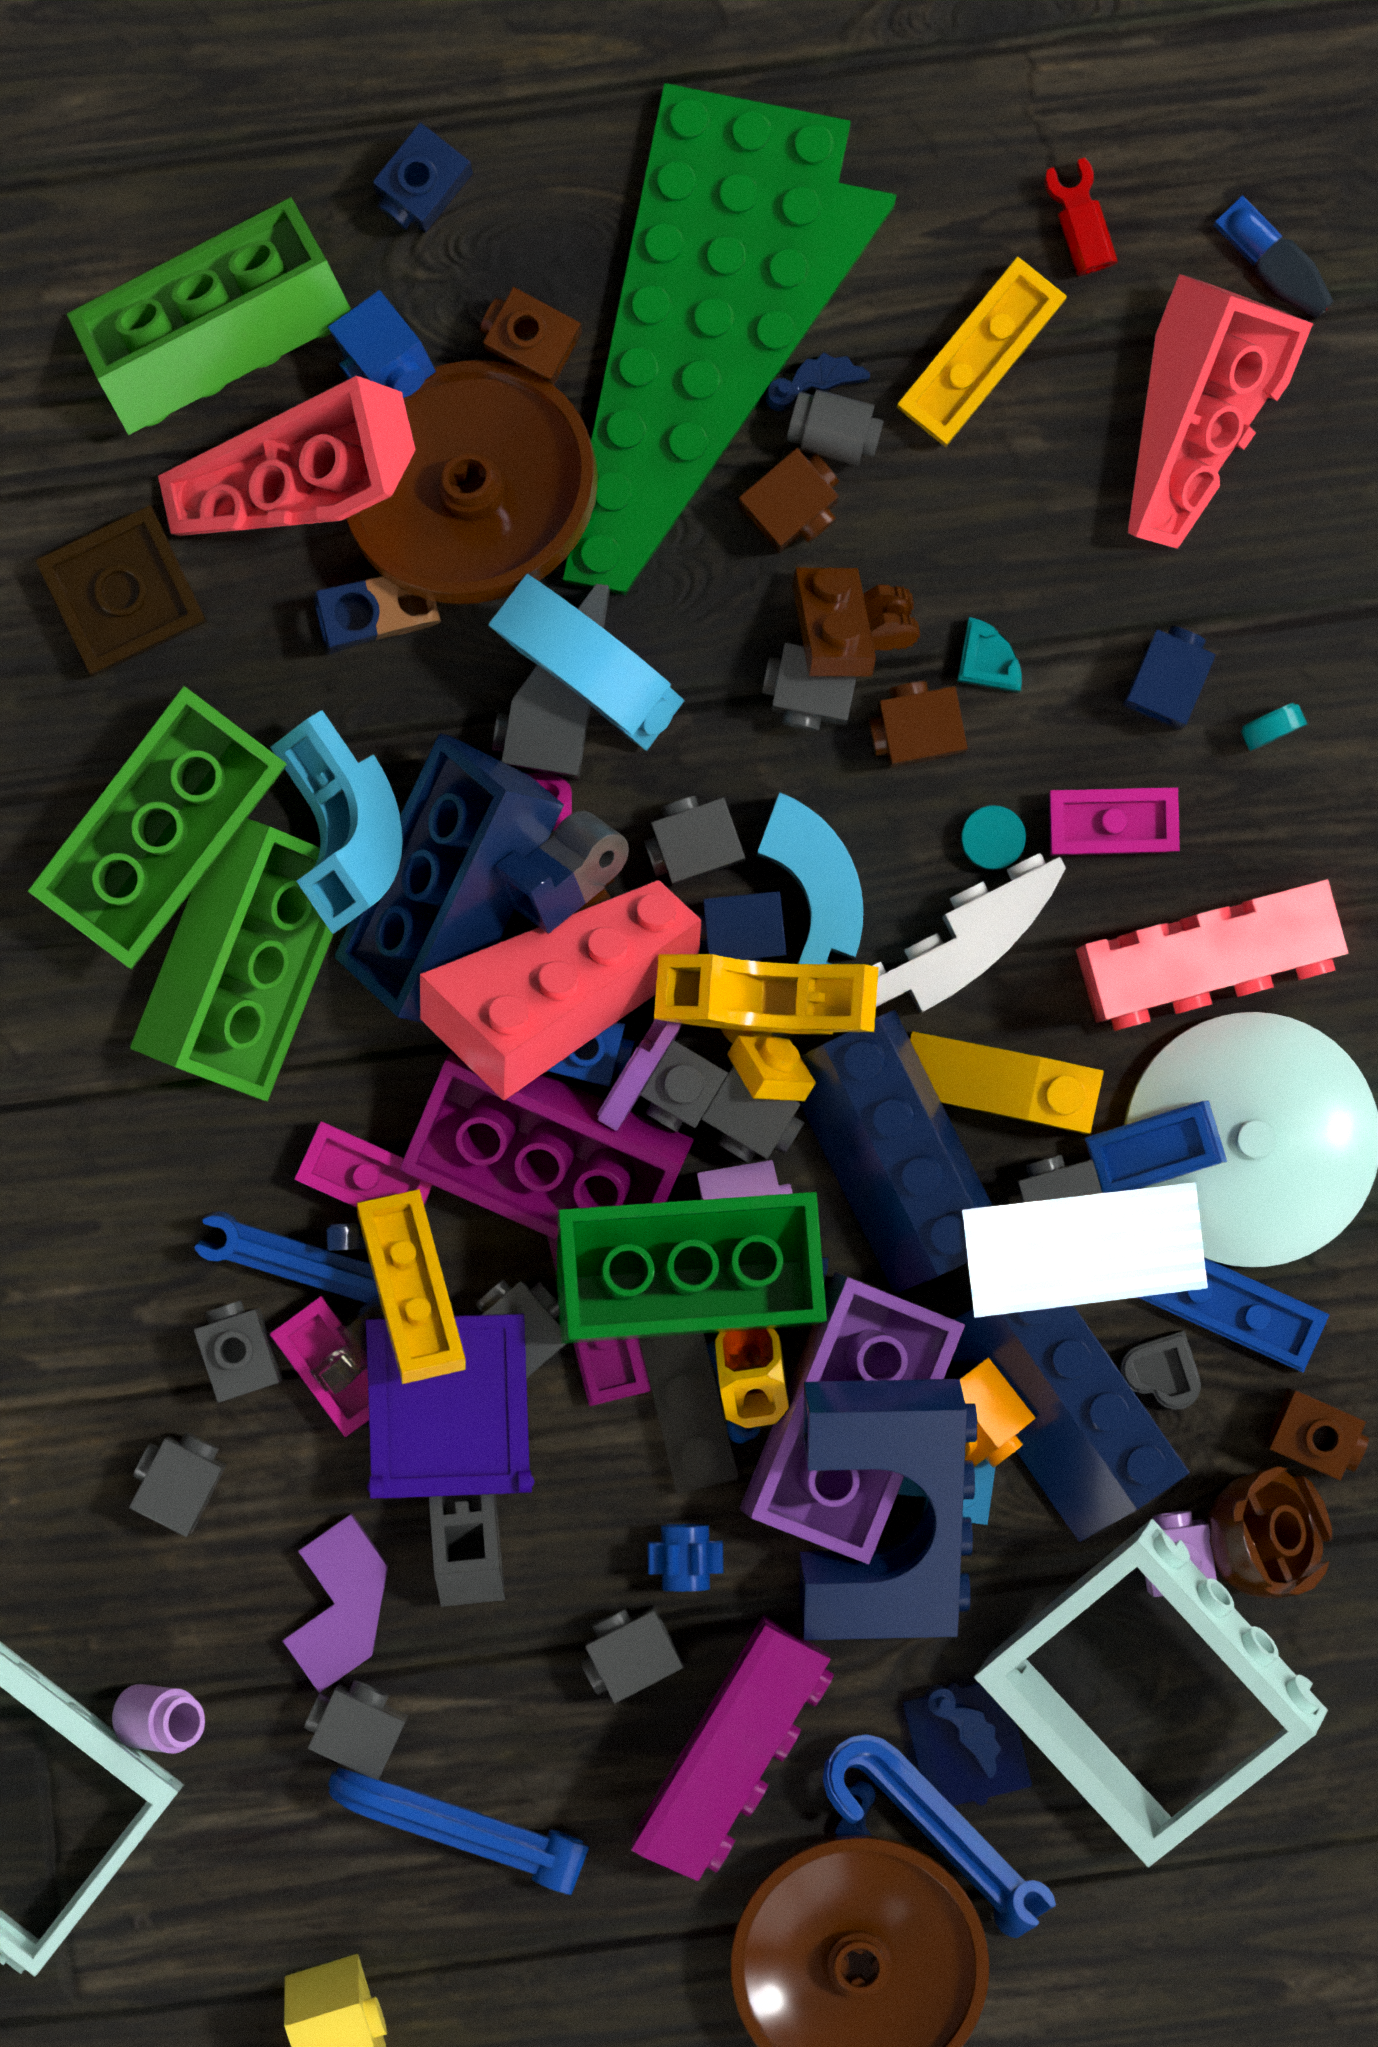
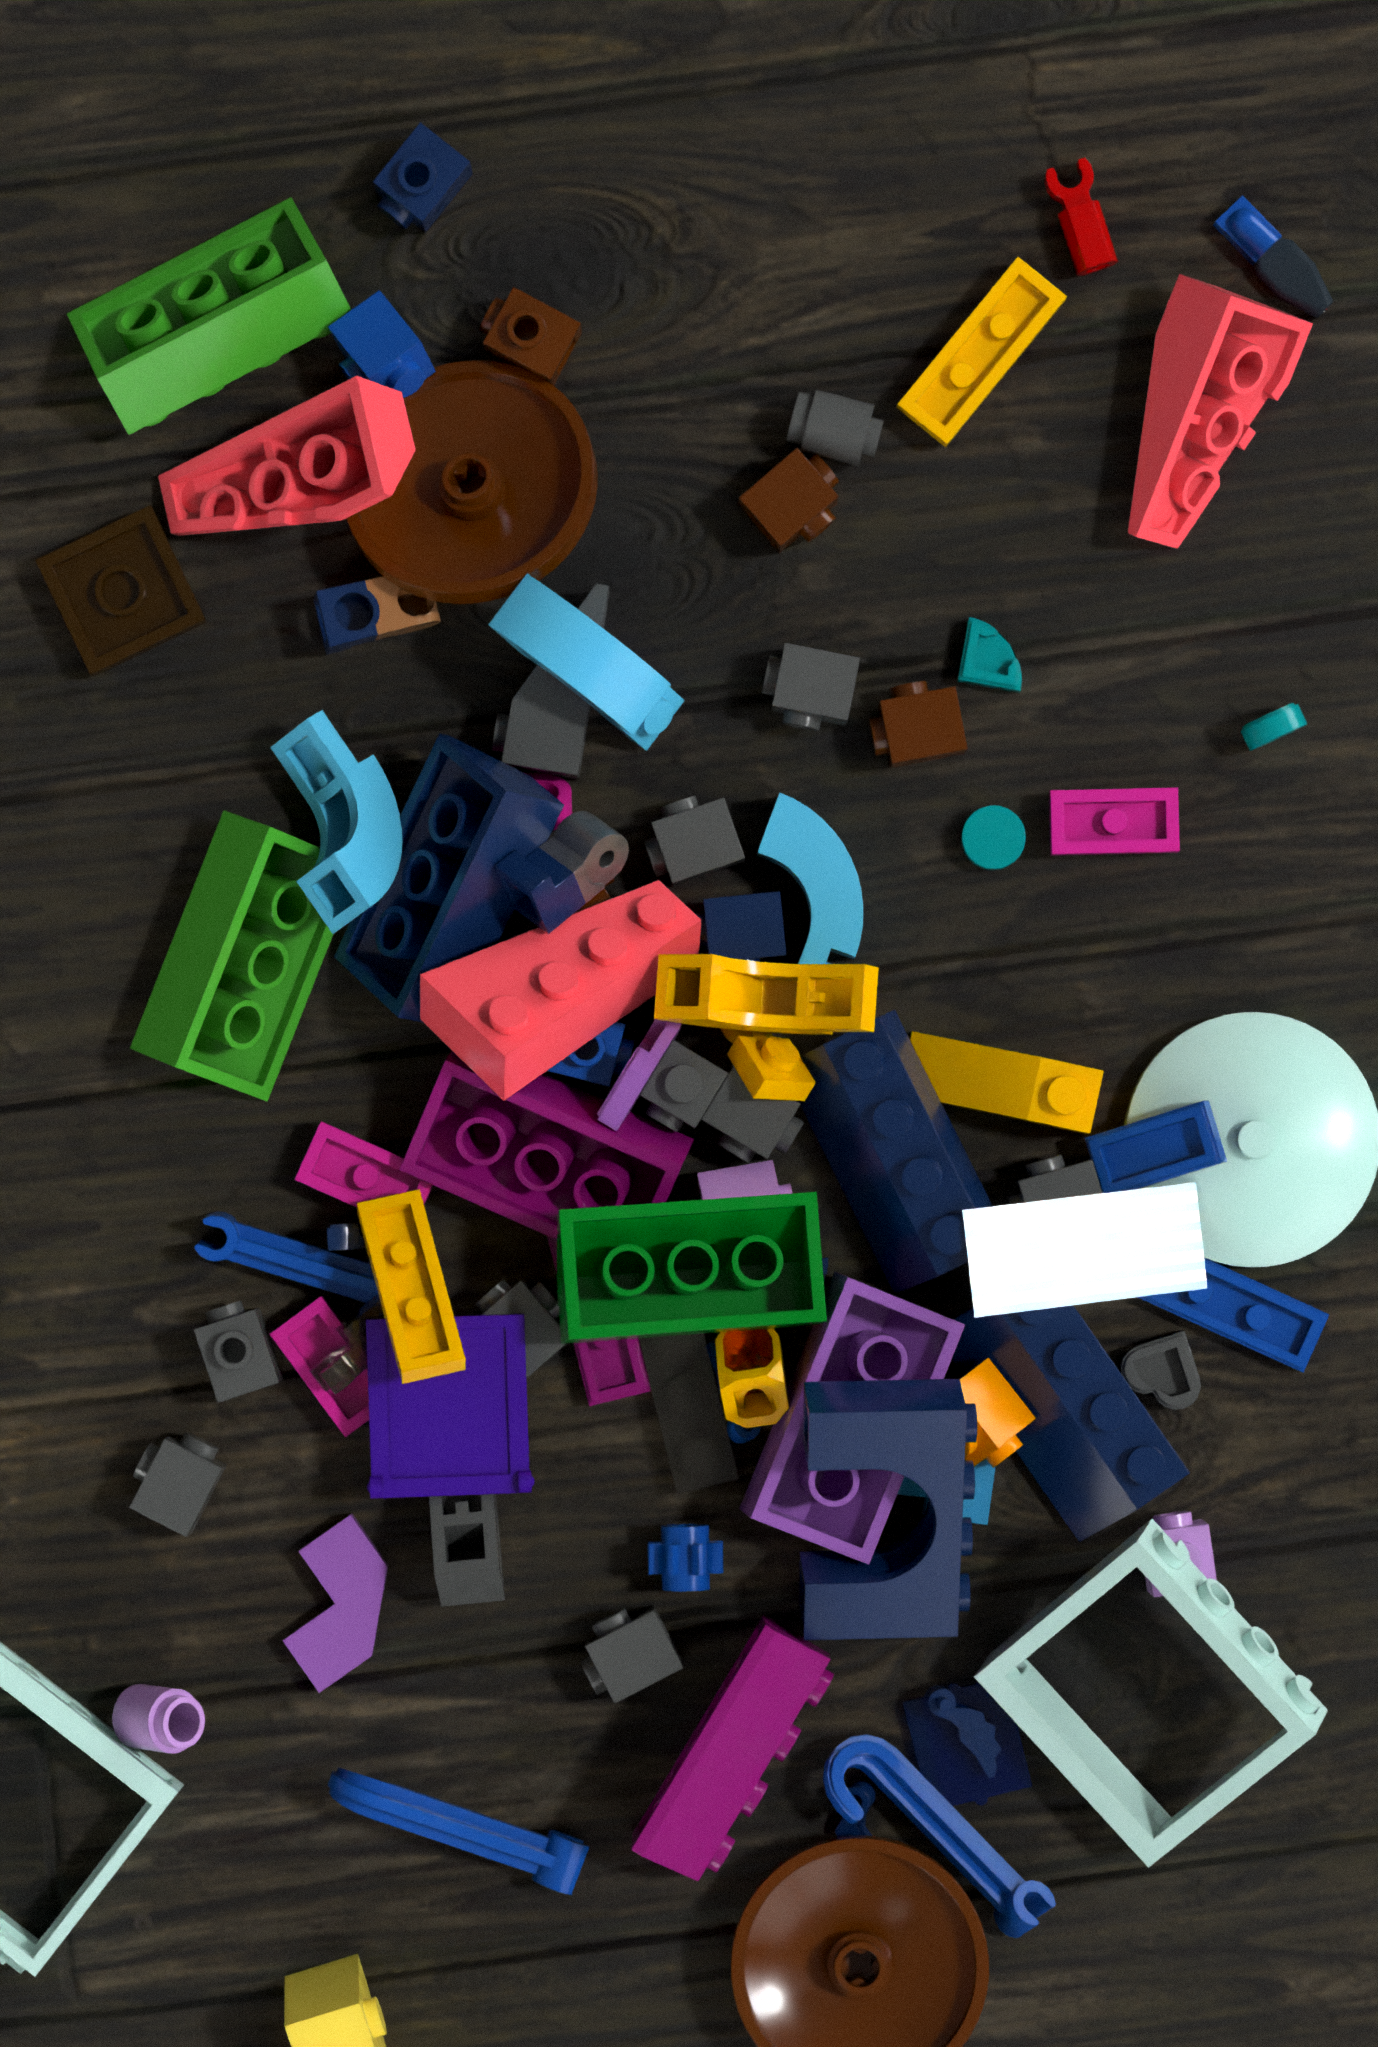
bright green slope [28,686,288,970] -> none
dark grey brick [304,1680,408,1780] -> none
green wing [563,83,897,595] -> none
dark blue piece [765,353,870,411] -> none
reddish brown hinge [792,567,920,676] -> none
white slope [873,853,1066,1014] -> none
wedge [1076,879,1349,1031] -> none
dark blue brick [1122,626,1216,730] -> none
reddish brown cylinder [1206,1466,1332,1598] -> none
reddish brown brick [1263,1388,1369,1481] -> none

